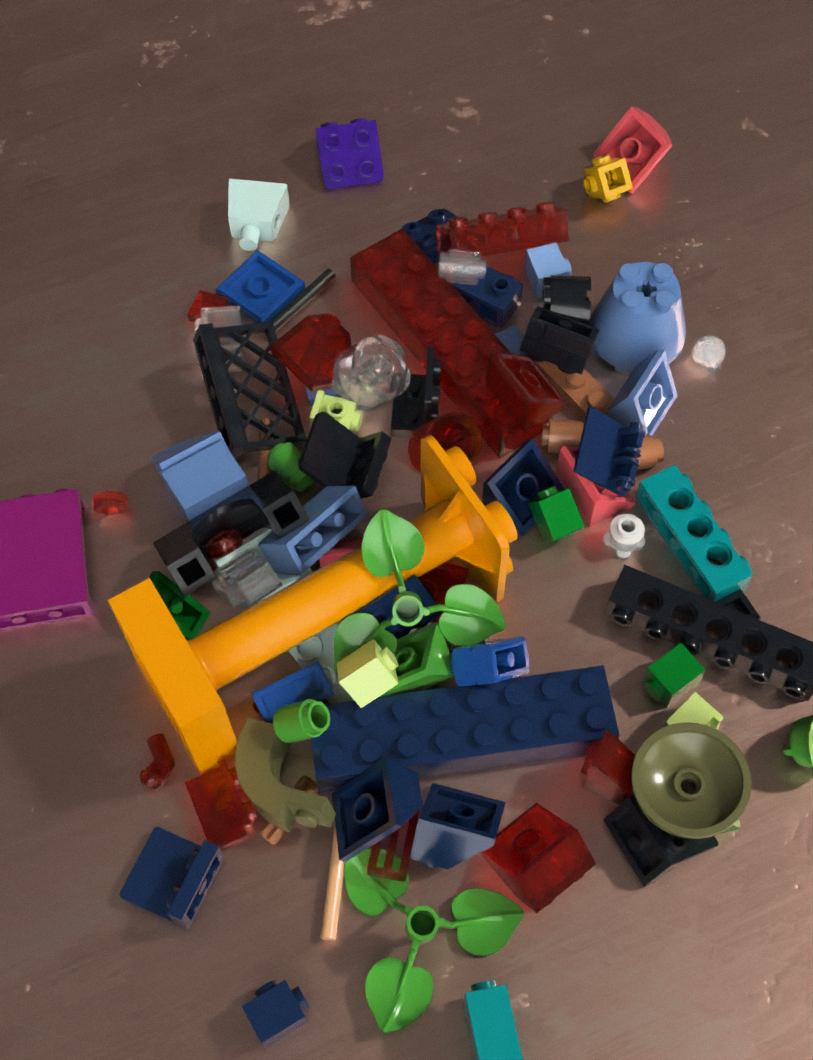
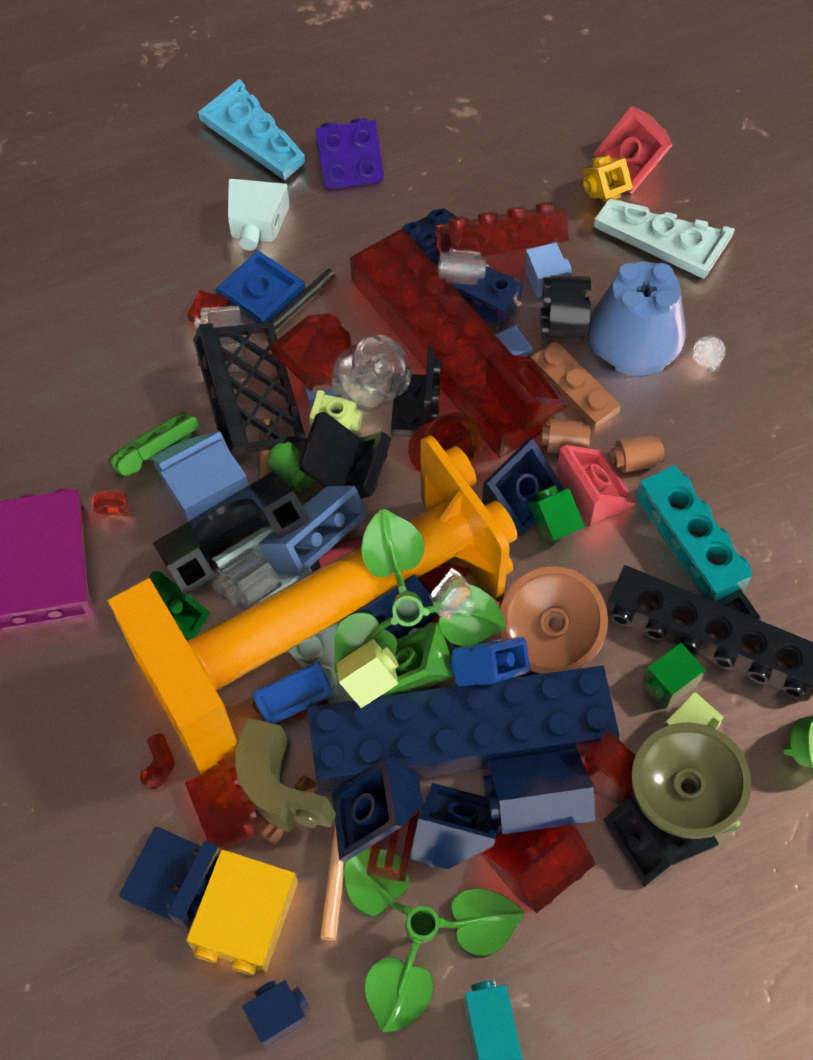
clear red tile [206,529,244,559] -> none
bright green brick [273,699,330,743] -> none
black brick [519,306,599,375] -> none
dark blue hinge [573,407,646,497] -> none
white brick [603,514,645,560] -> none
medium blue slope [606,349,678,436] -> none
none -> bright green hinge [108,411,201,476]
none -> yellow brick [186,849,298,976]
none -> medium azure wing [198,79,305,180]
none -> clear tile [429,568,478,620]
none -> dark blue brick [482,747,596,835]
none -> nougat dish [500,566,608,674]
none -> light aqua wing [594,198,735,279]

